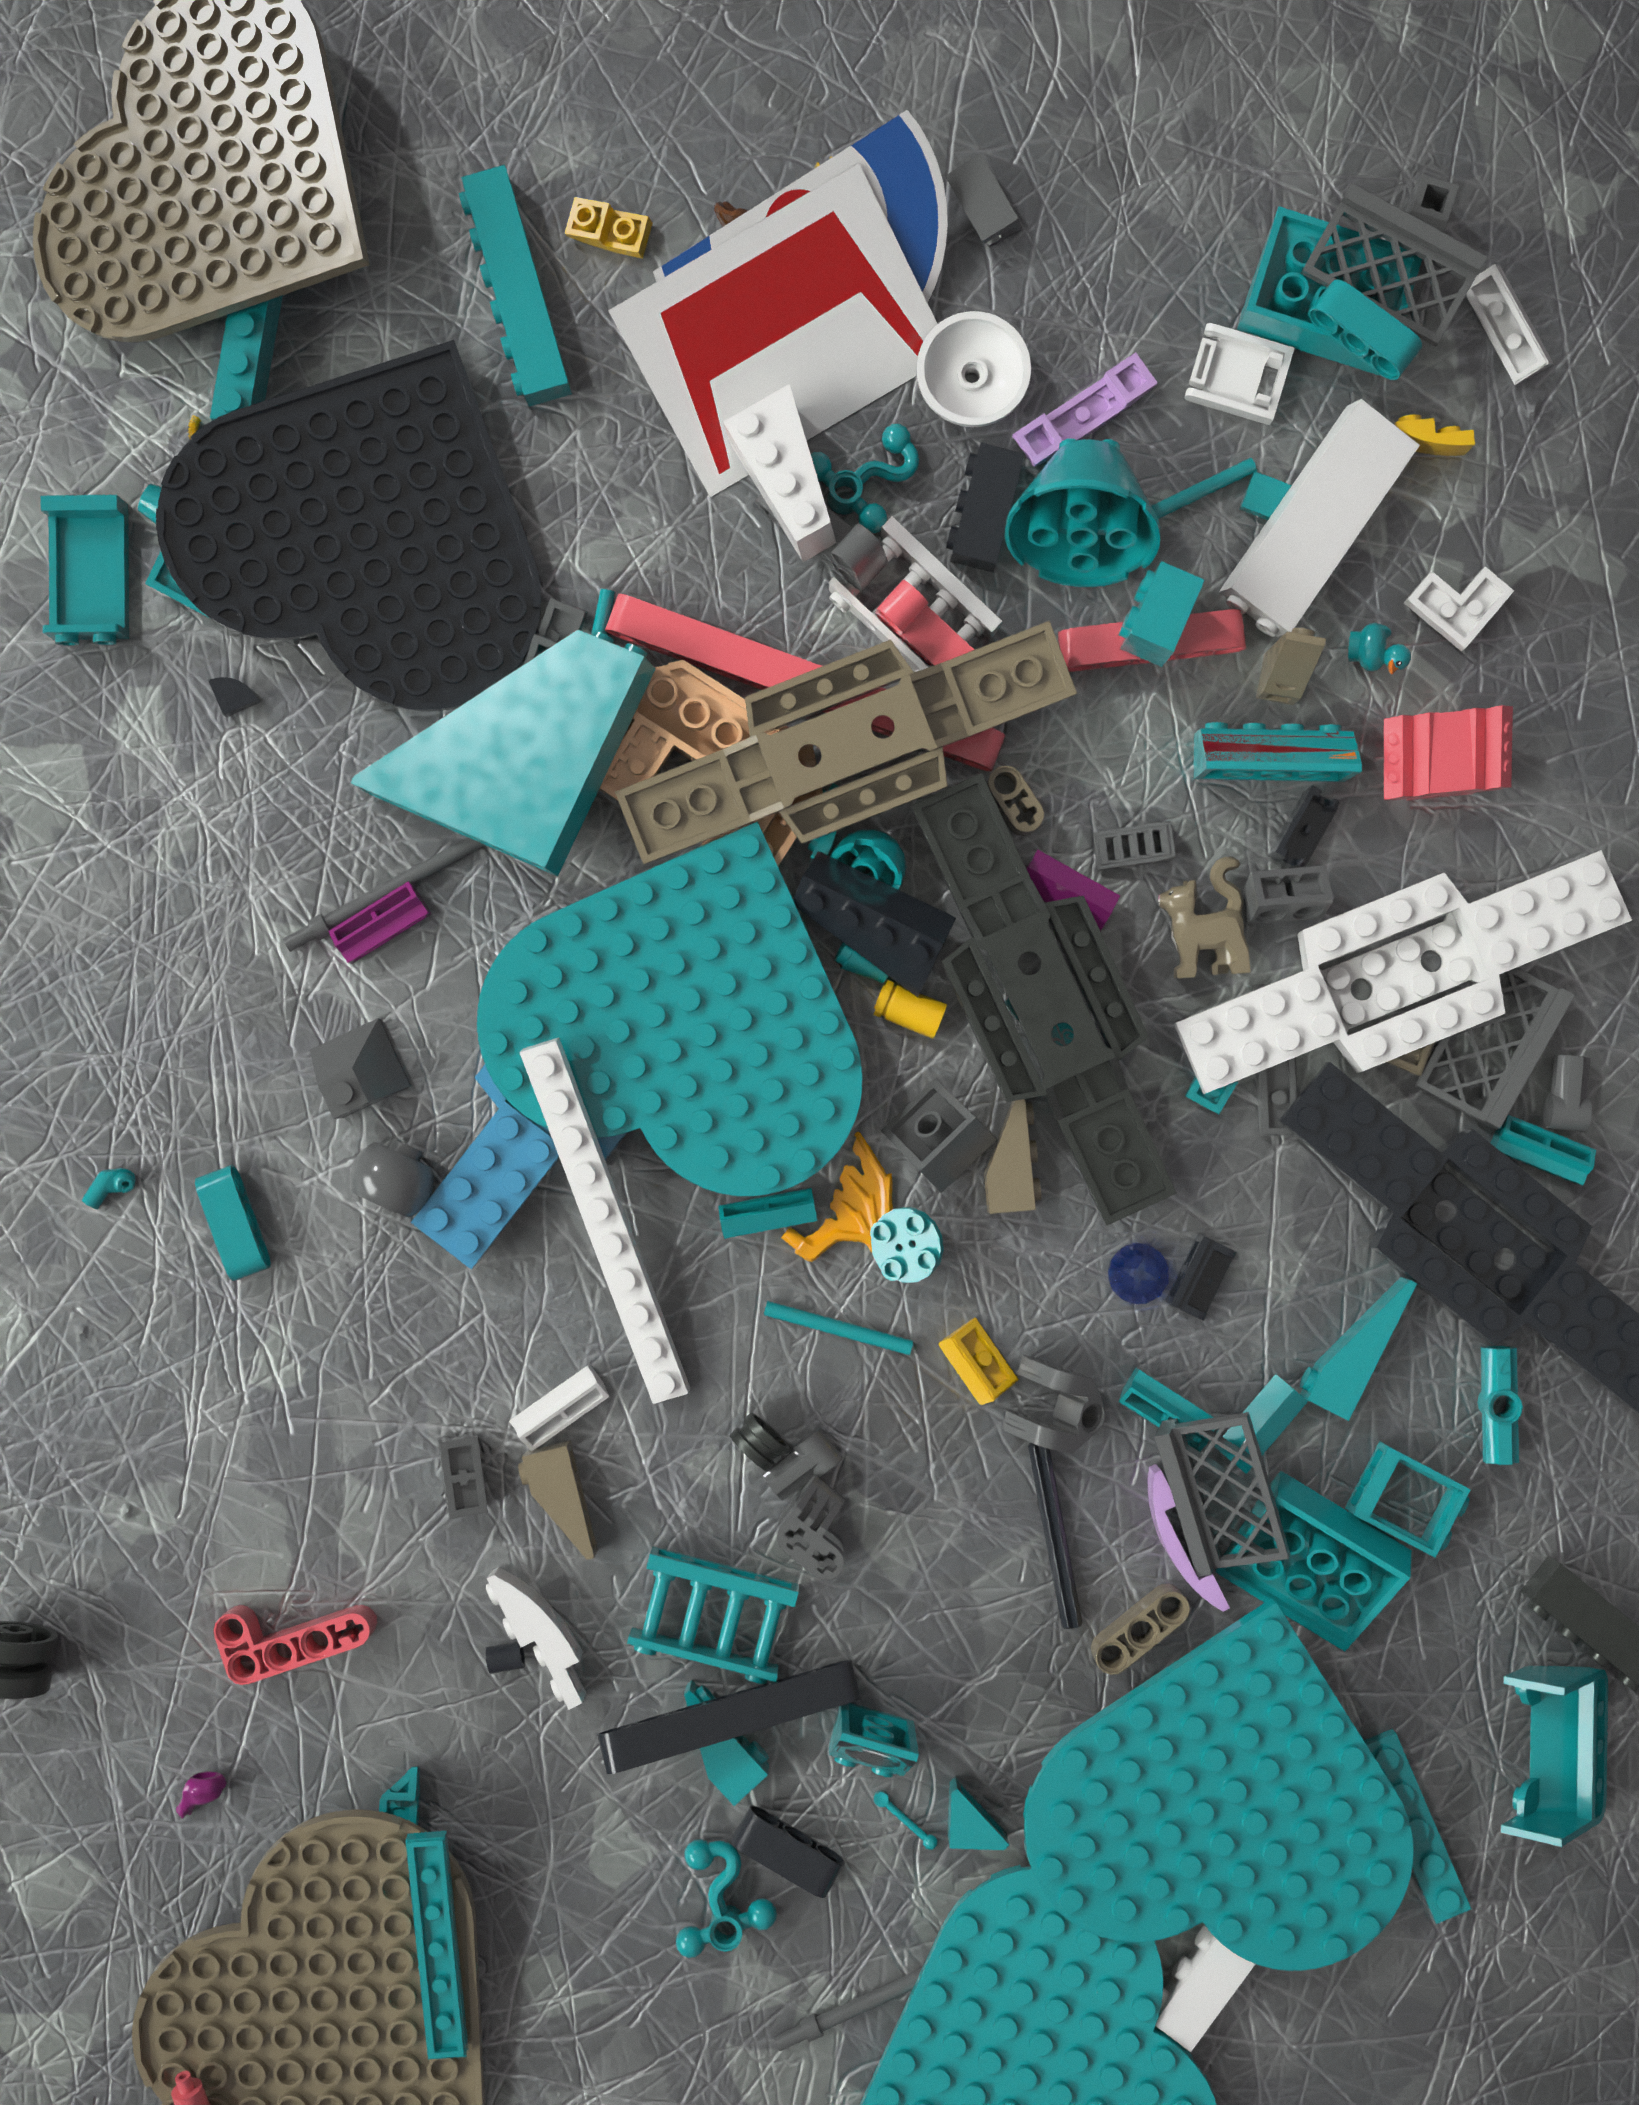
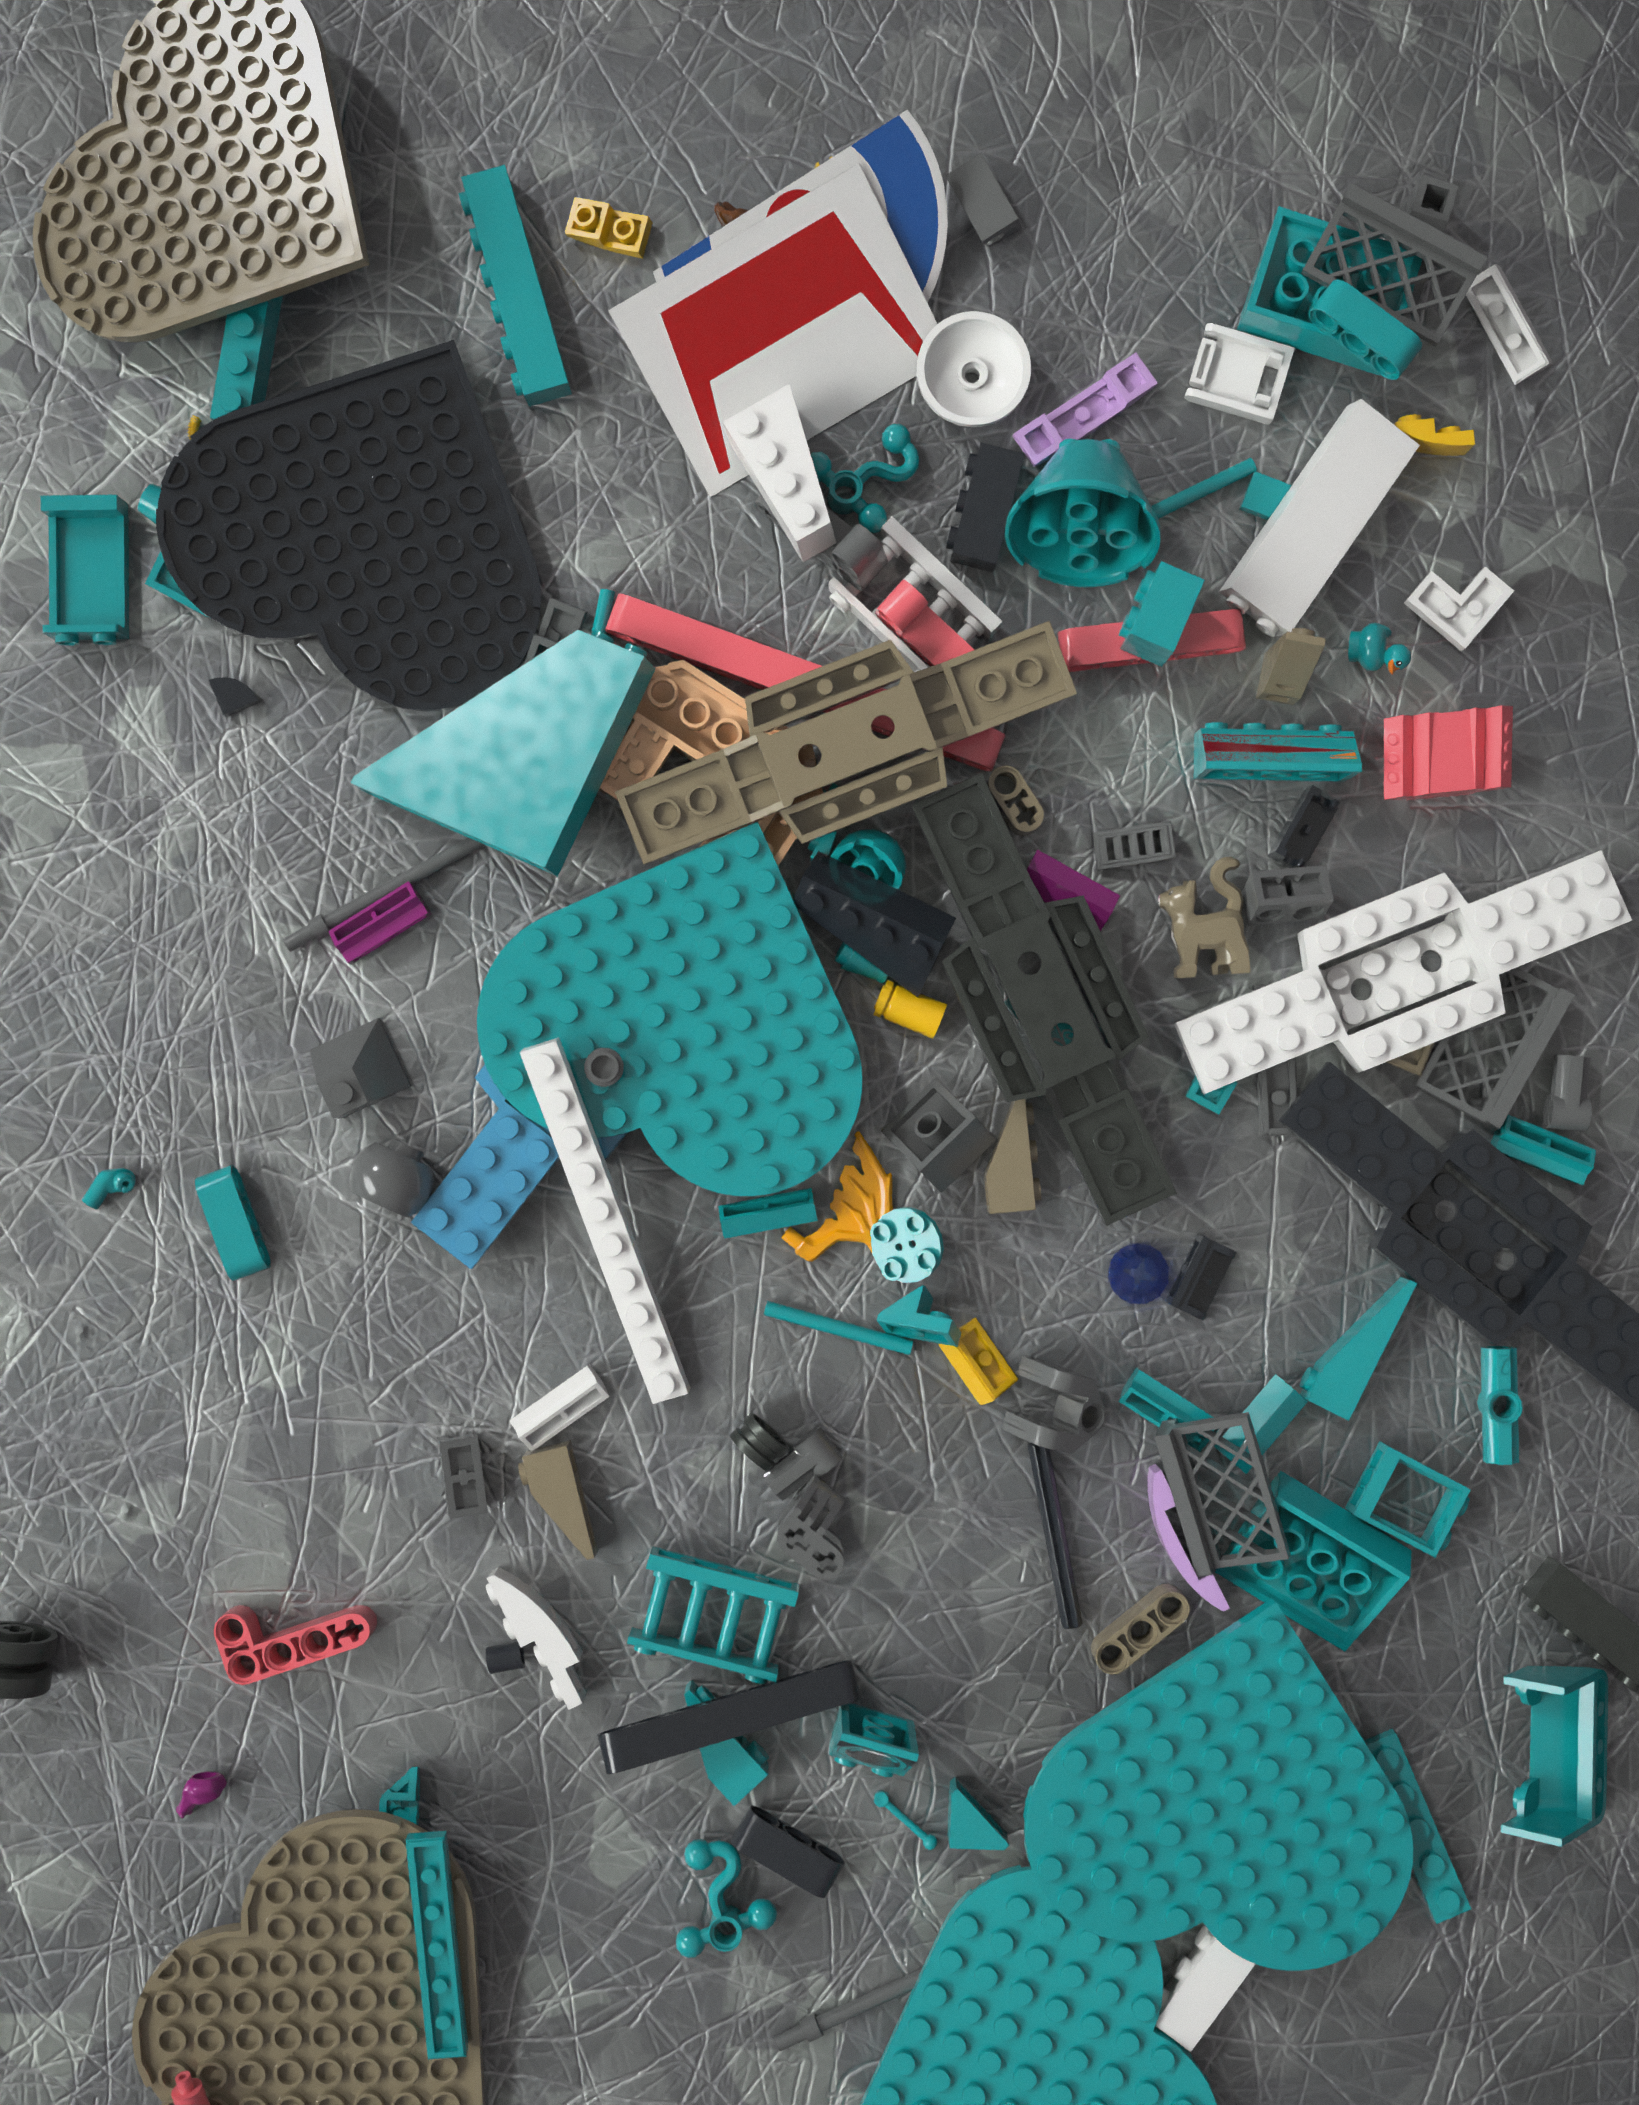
none -> dark grey plate [584,1048,624,1087]
none -> teal slope [877,1285,961,1347]

